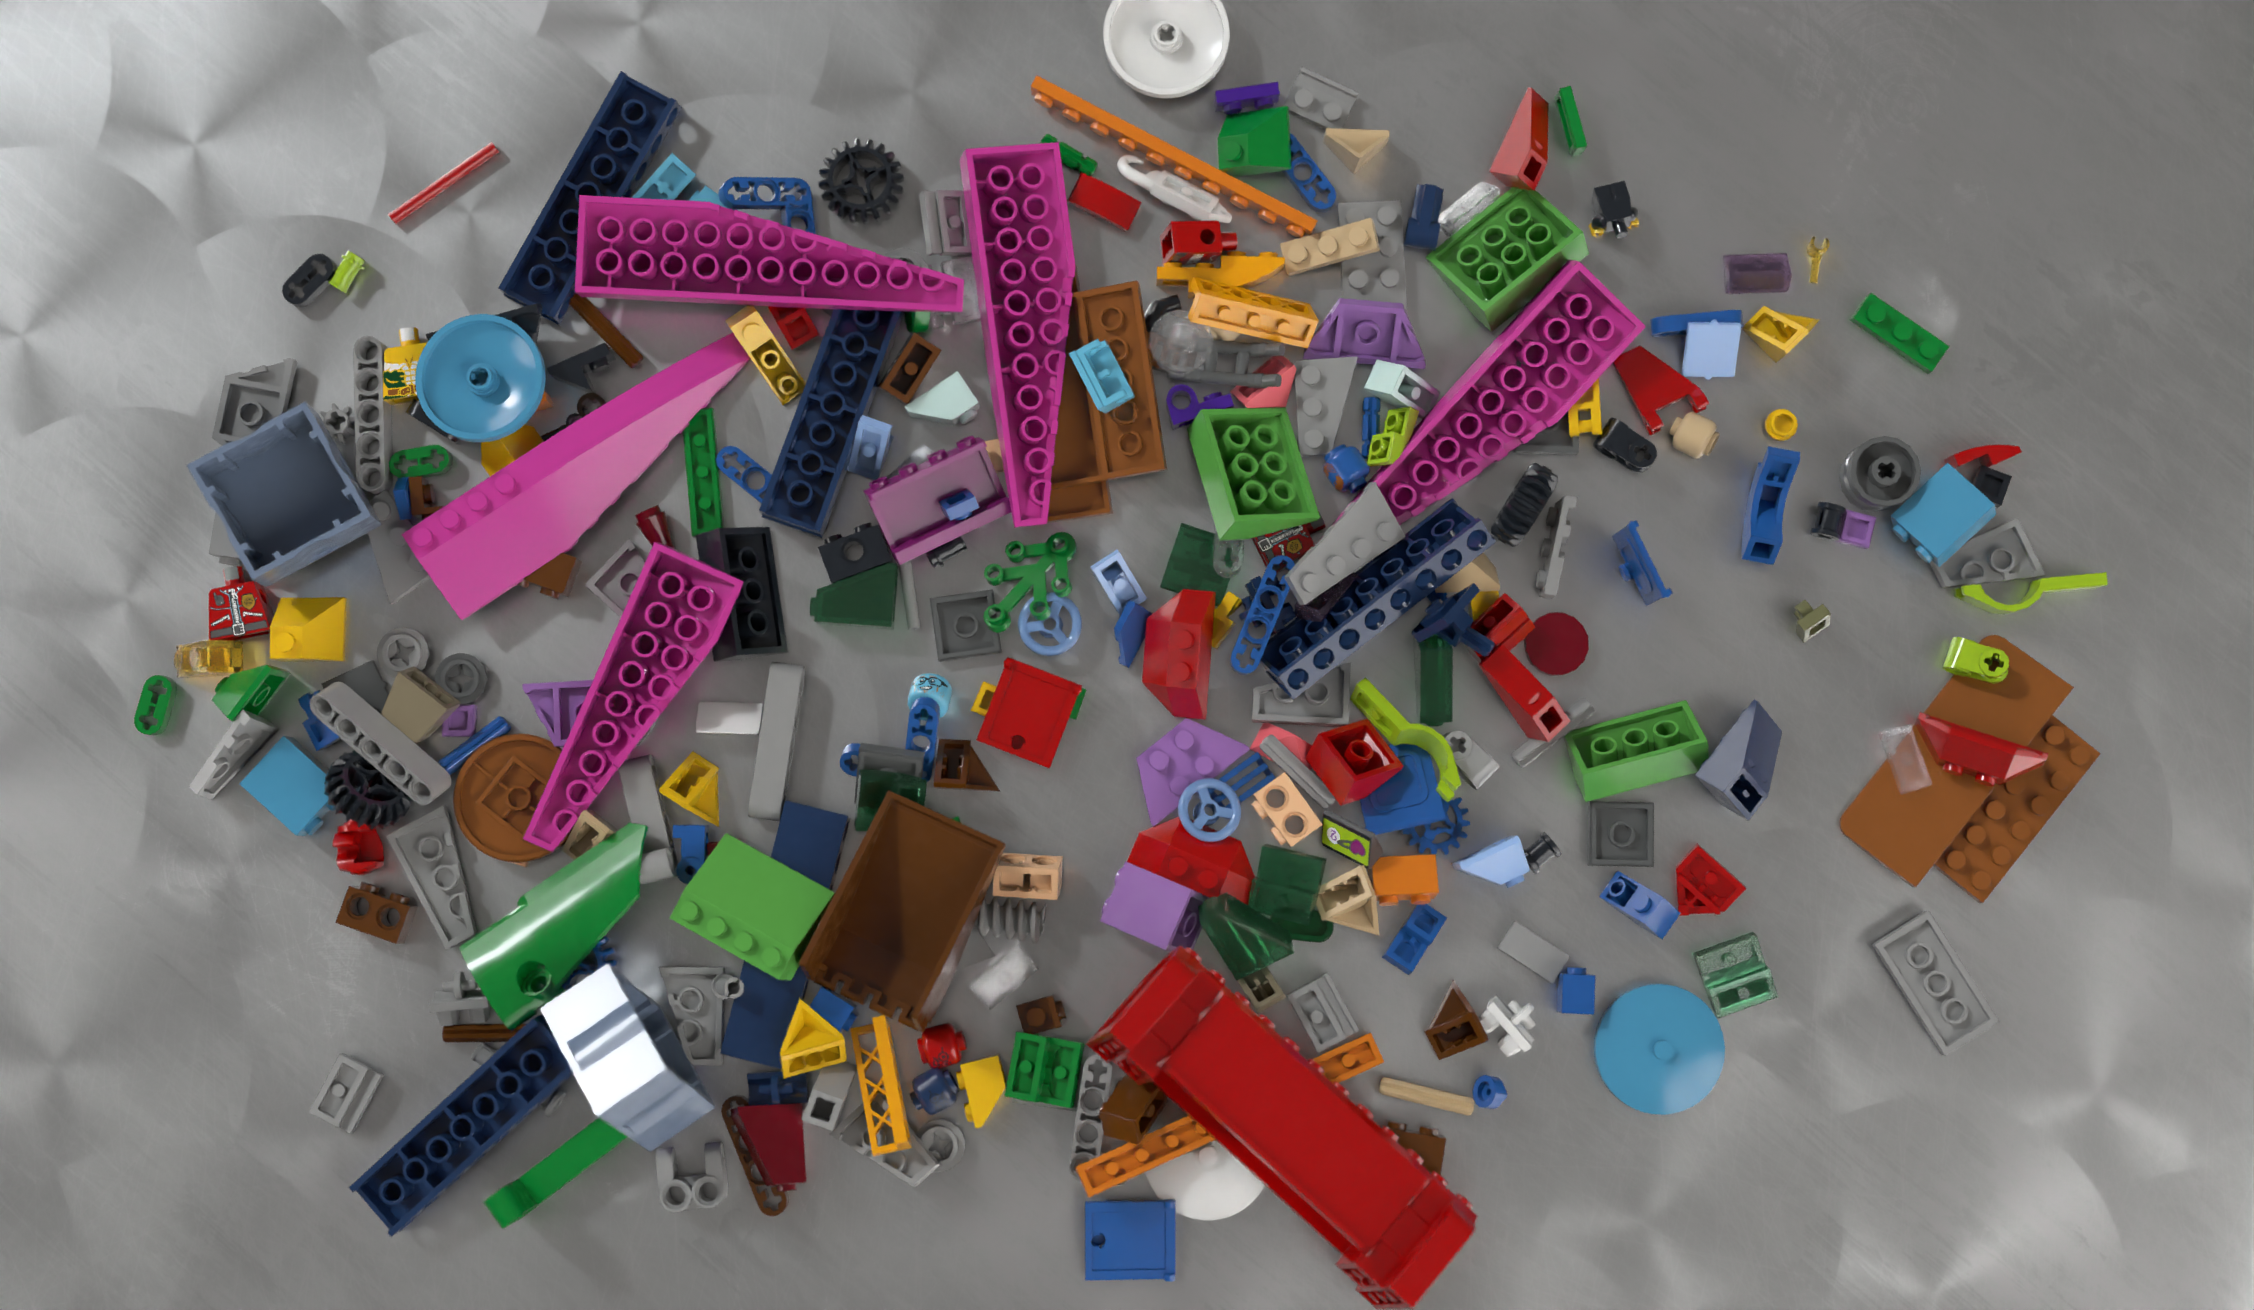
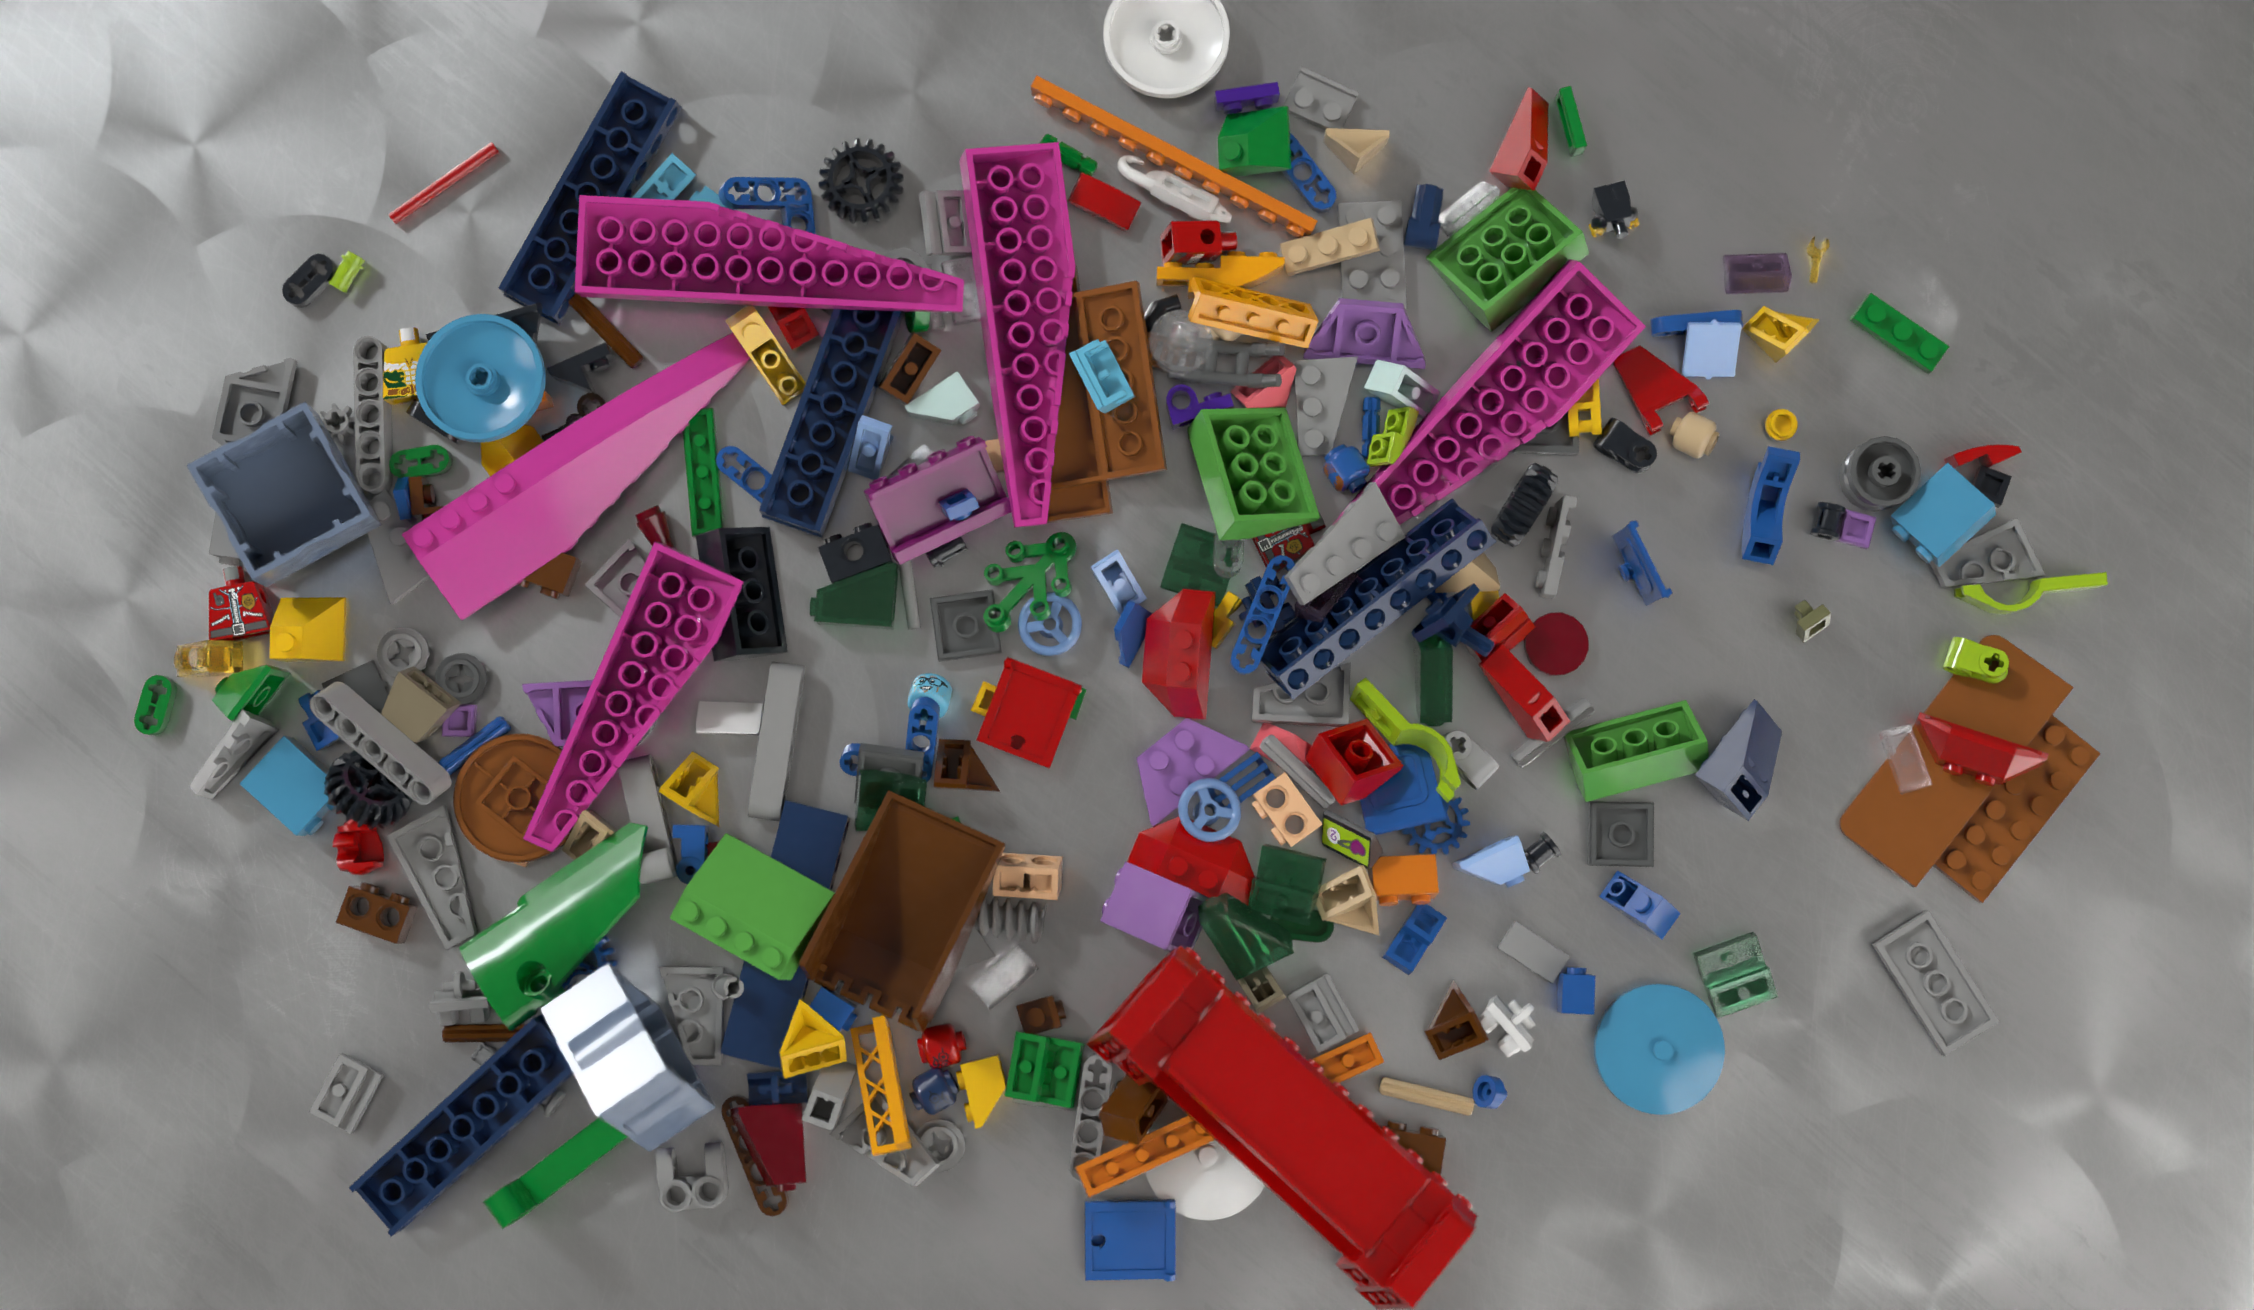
red slope [1676,843,1747,916] -> none

